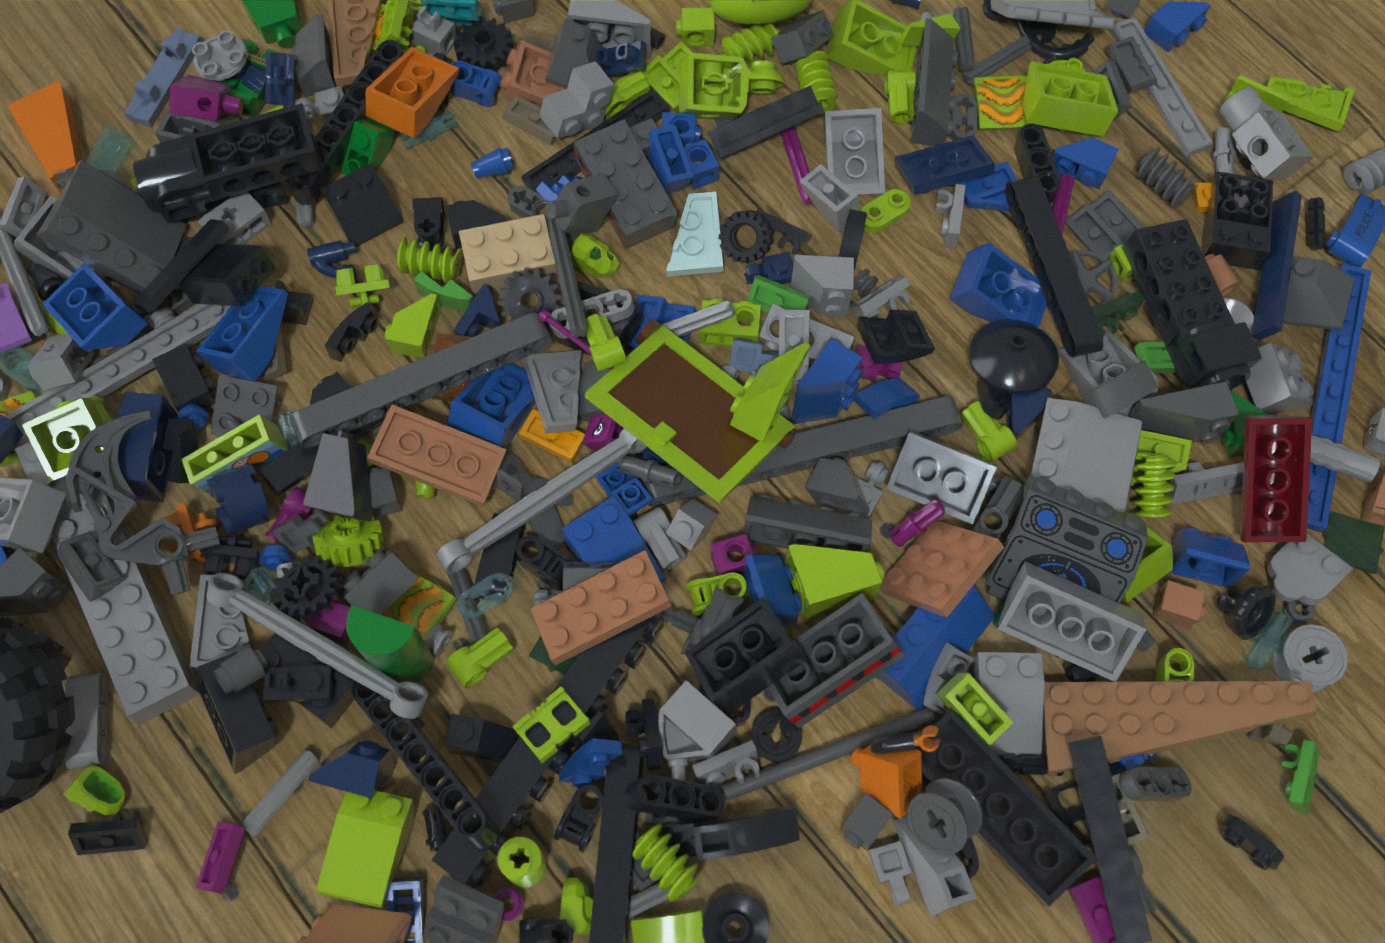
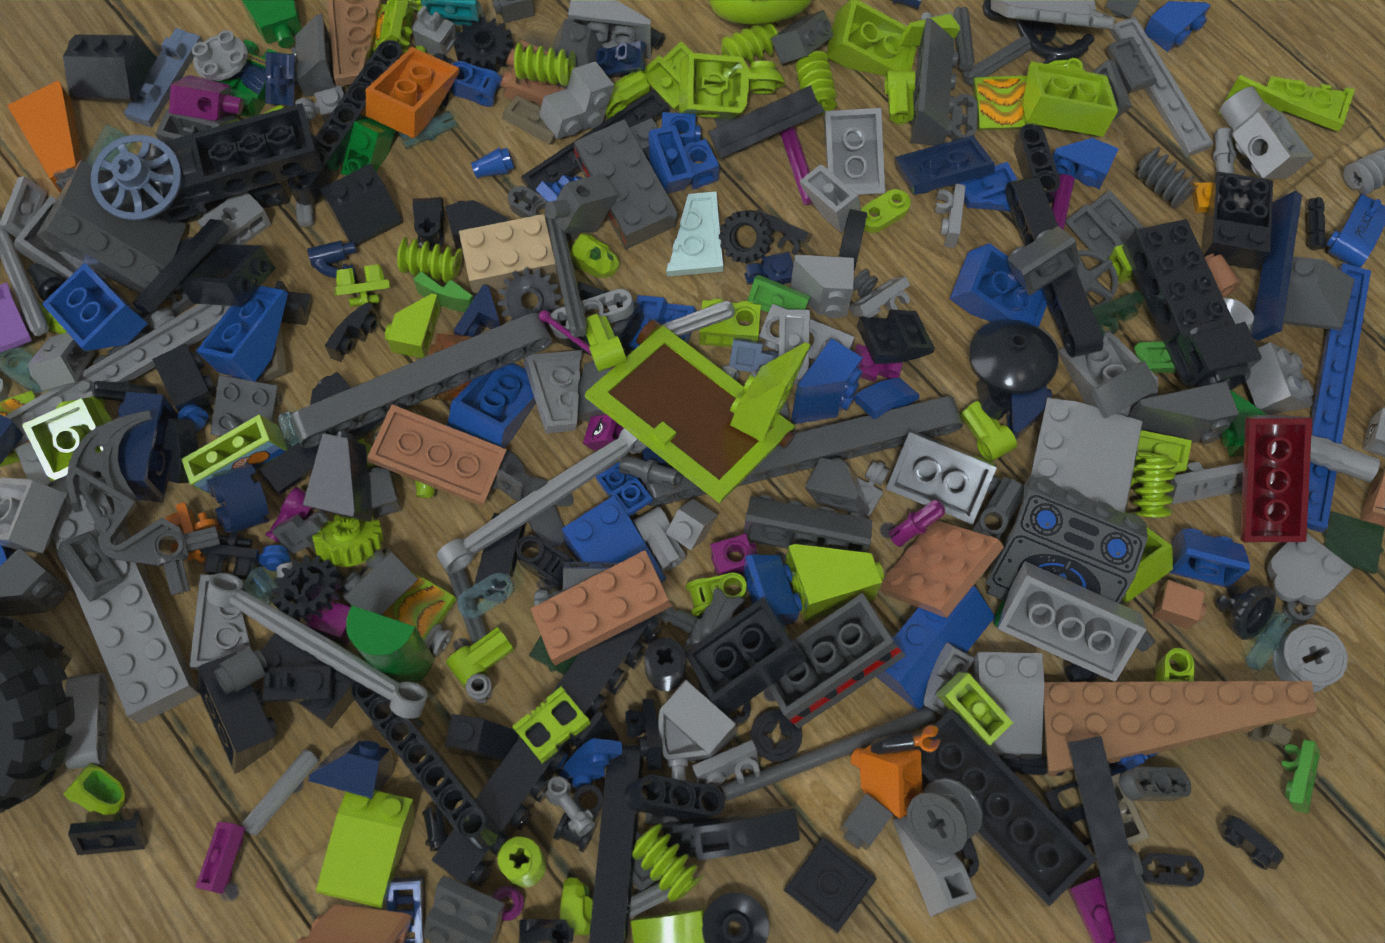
light orange plate [518,409,585,463] -> none
lime brick [676,7,715,47] -> none
light grey plate [868,841,912,906] -> none
none -> black slope [63,34,157,102]
none -> sand blue wheel [91,135,182,221]
none -> black axle [92,380,157,403]
none -> light grey pin [466,674,493,703]
none -> lime piece [514,43,576,86]
none -> light grey bar [546,776,595,836]
none -> black piece [644,638,686,691]
none -> black tile [784,837,877,934]
none -> dark grey slope [1007,226,1080,296]
none -> black beam [1140,853,1204,888]

